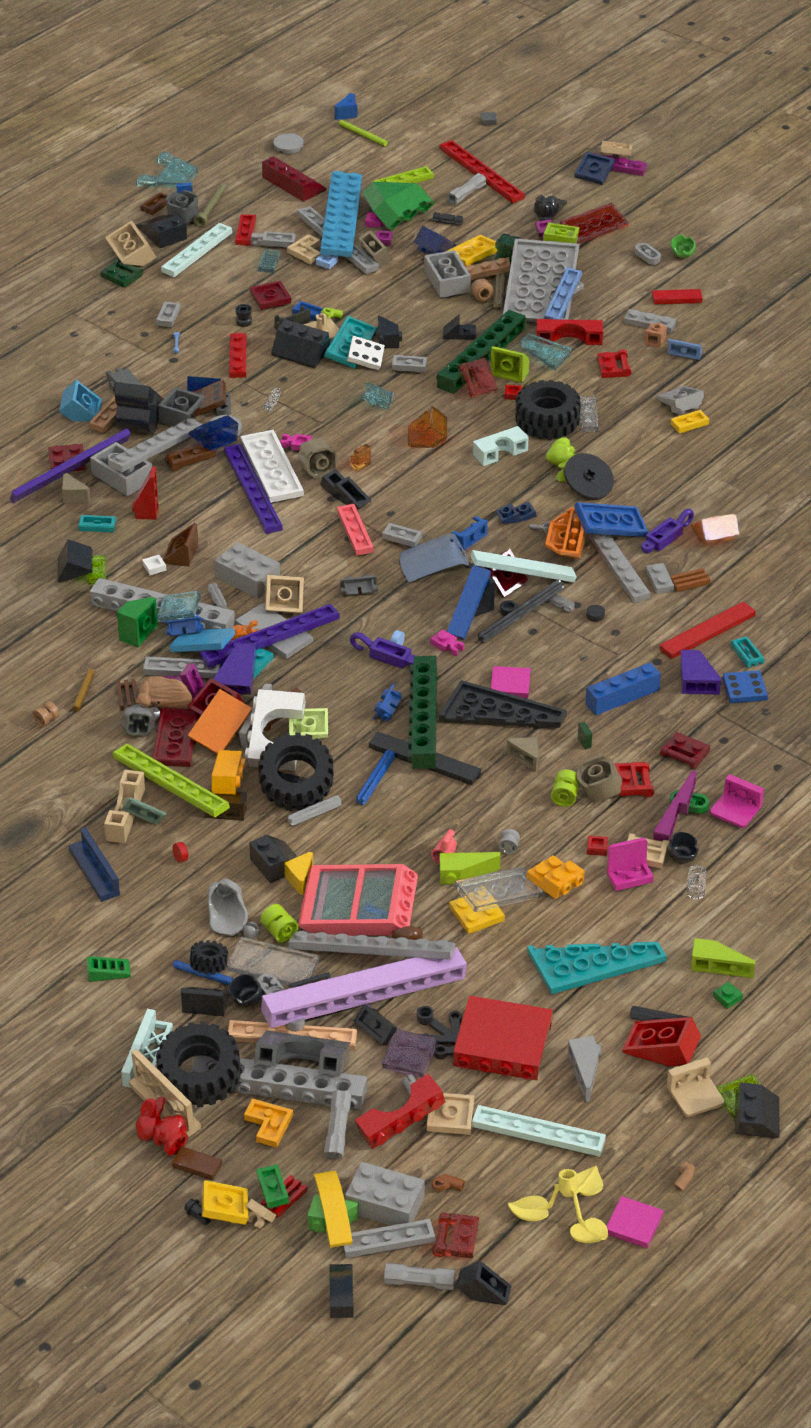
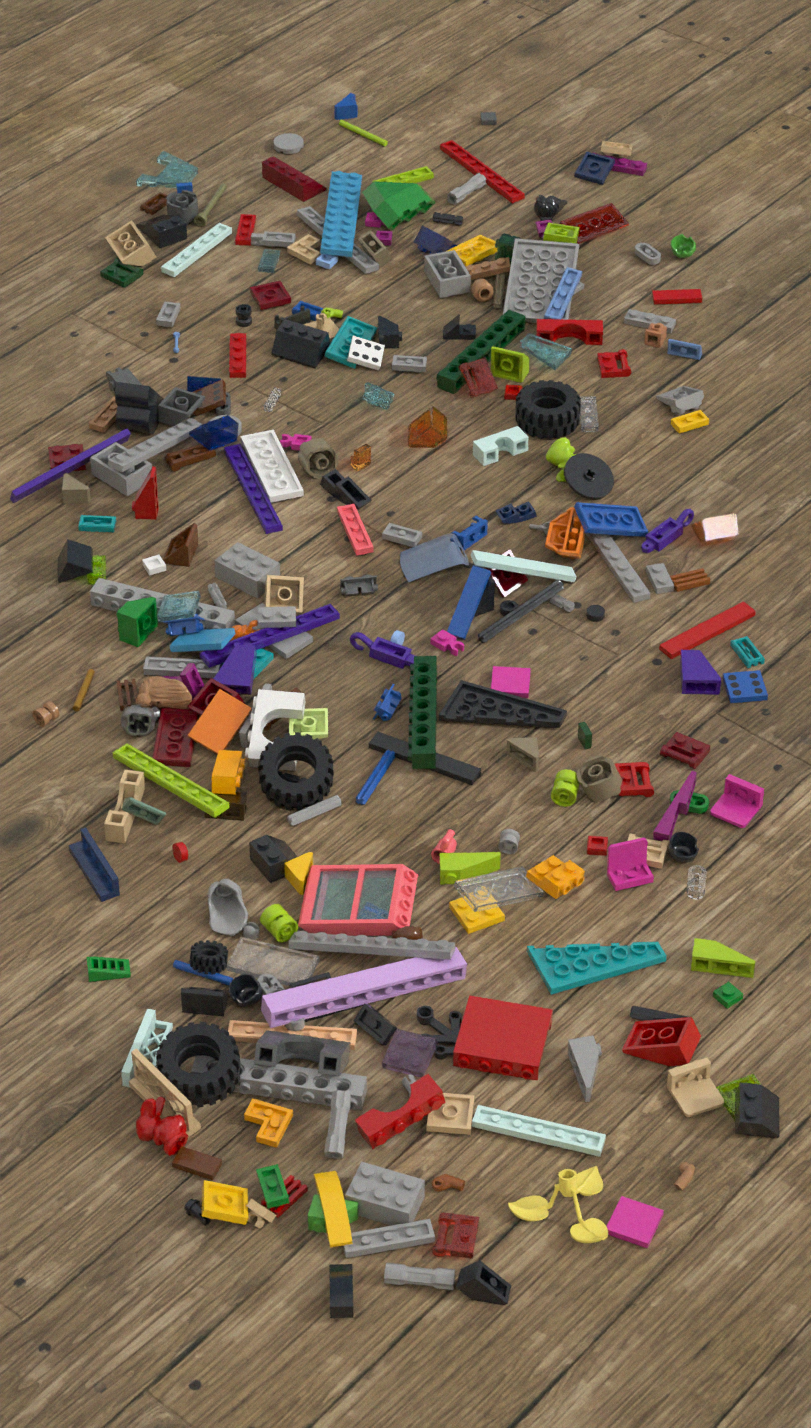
dark azure slope [59,380,102,421] -> none
blue brick [585,663,661,715] -> none
none -> light grey bracket [258,606,296,628]

